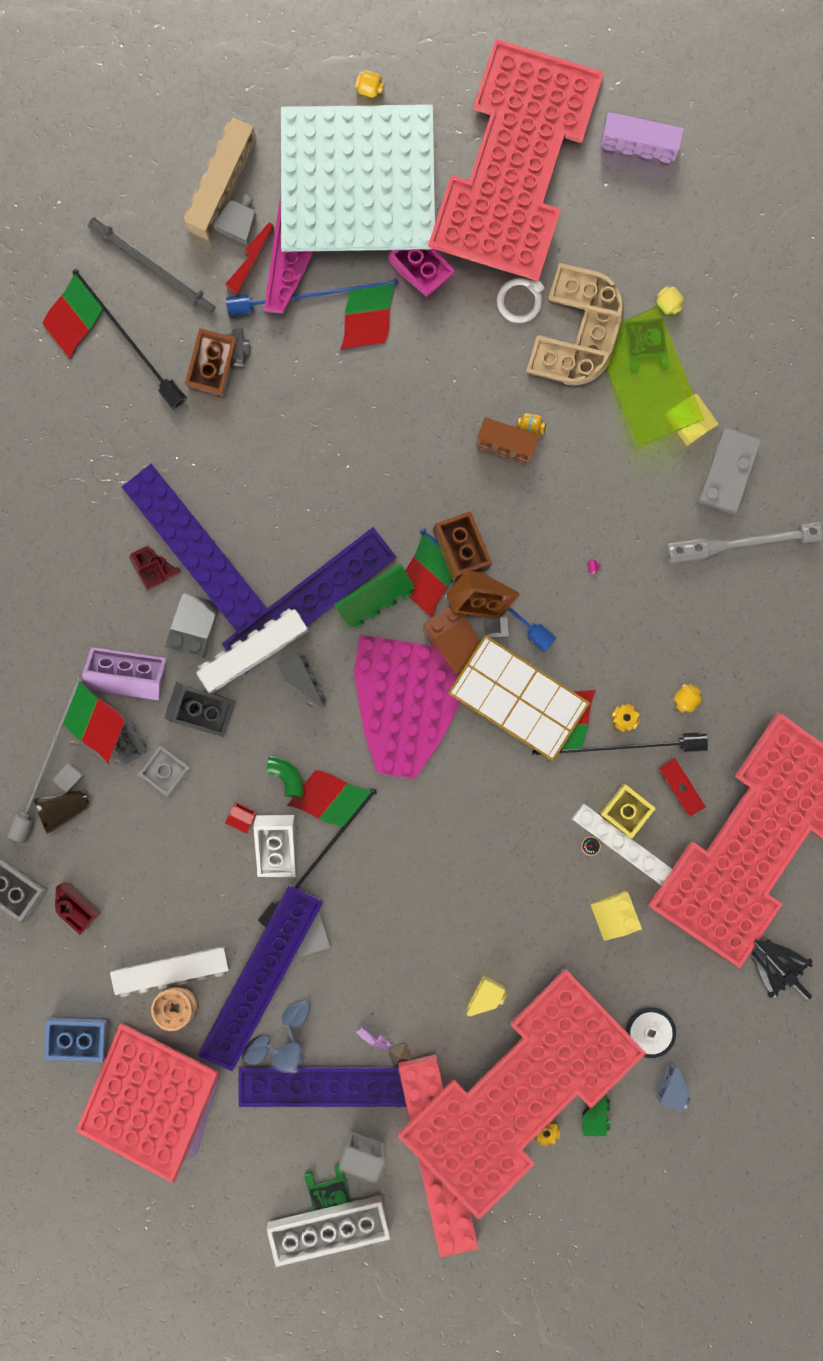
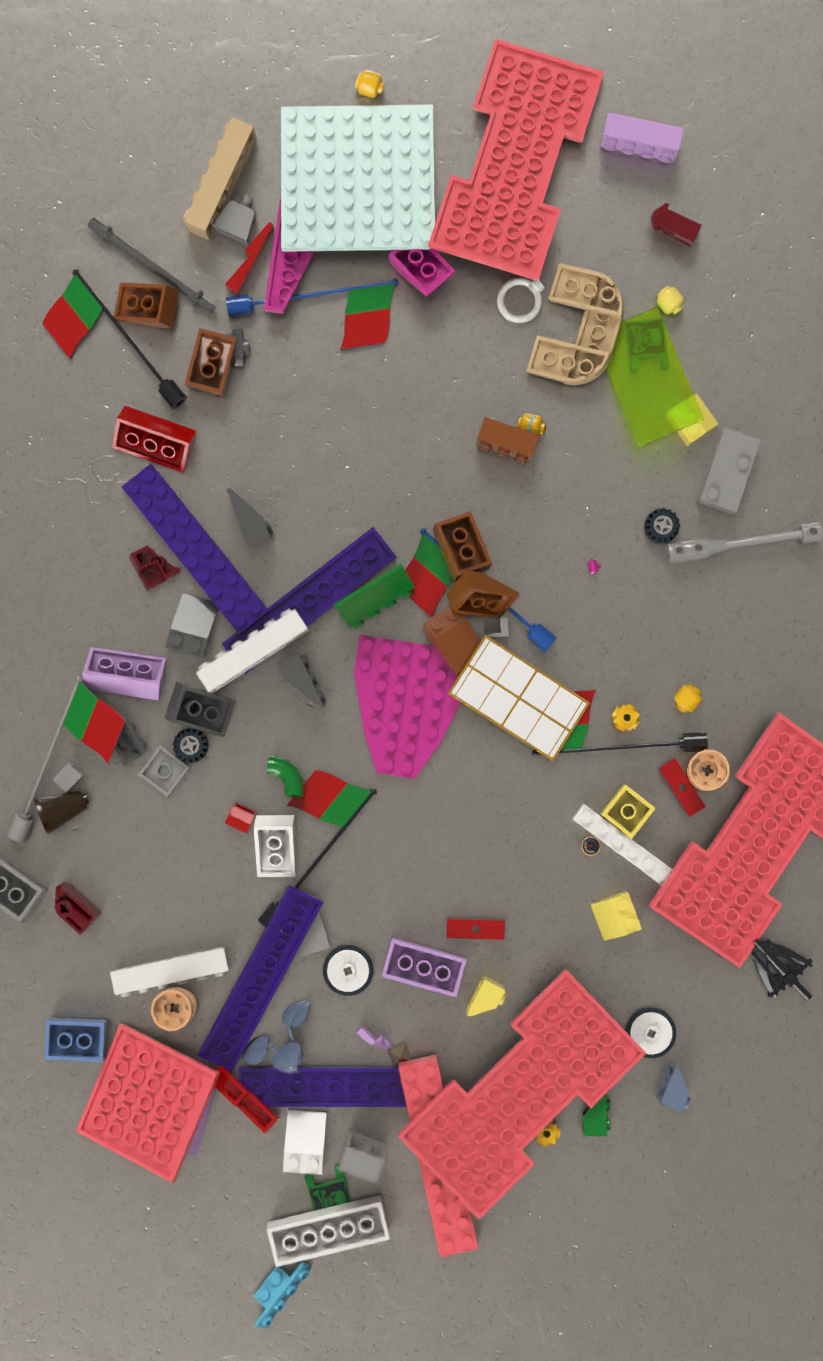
none -> red slope [112,406,197,473]
none -> dark orange slope [114,282,179,329]
none -> black wheel [173,728,209,763]
none -> red slope [214,1065,281,1134]
none -> dark grey slope [226,488,273,547]
none -> medium azure bracket [254,1262,312,1328]
none -> white slope [283,1109,327,1174]
none -> white wheel [323,945,373,996]
none -> lavender brick [381,937,467,997]
none -> red tile [446,918,505,940]
none -> black wheel [644,508,680,544]
none -> dark red piece [651,203,702,248]
none -> light nougat wheel [686,750,729,791]

